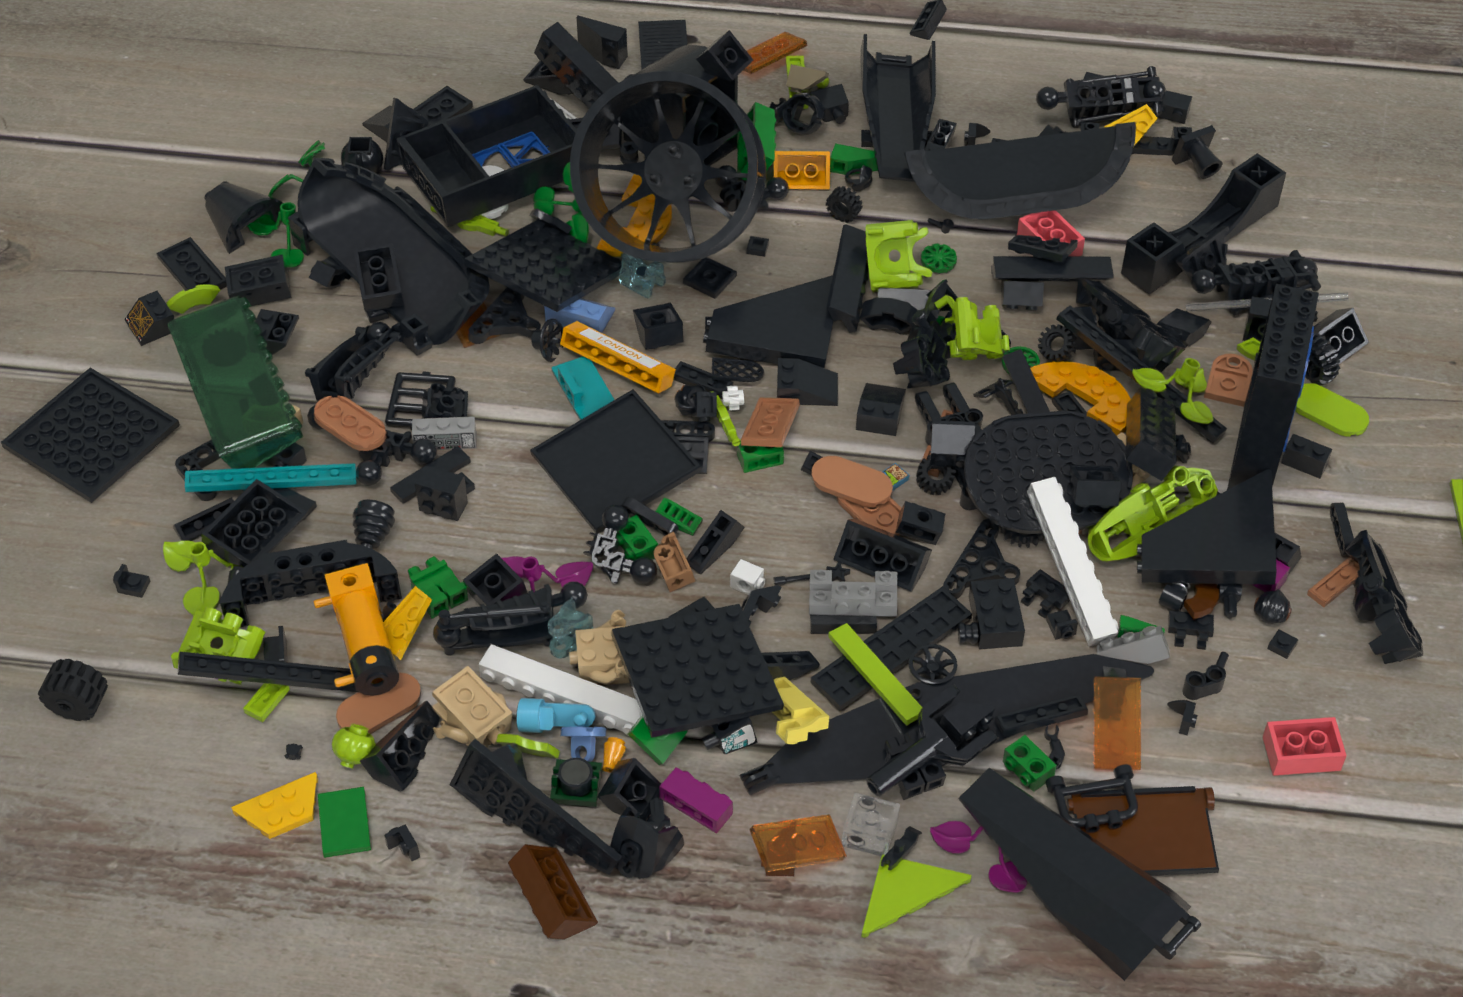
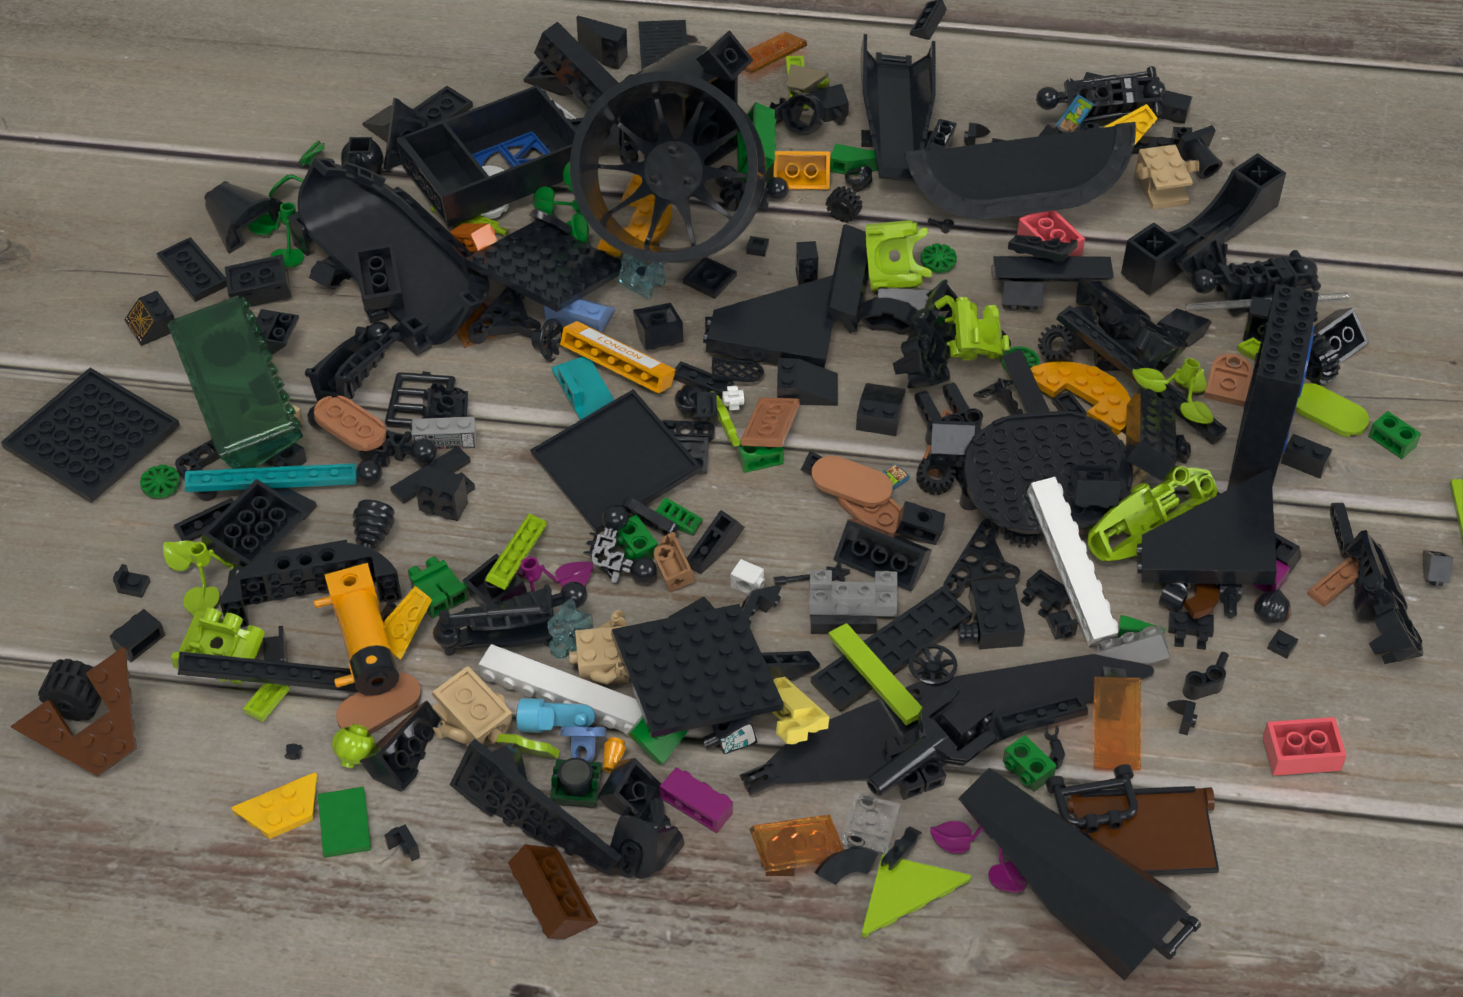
lime tile [166,285,220,314] -> none
none -> reddish brown wing [11,647,137,776]
none -> black brick [110,609,165,663]
none -> green wheel [140,464,180,499]
none -> orange brick [449,223,497,252]
none -> lime tile [485,513,548,590]
none -> black brick [795,241,819,285]
none -> black tile [814,846,879,885]
none -> tile [1056,94,1094,132]
none -> tan torso [1135,145,1199,210]
none -> green brick [1368,411,1421,459]
none -> black slope [1423,550,1453,586]

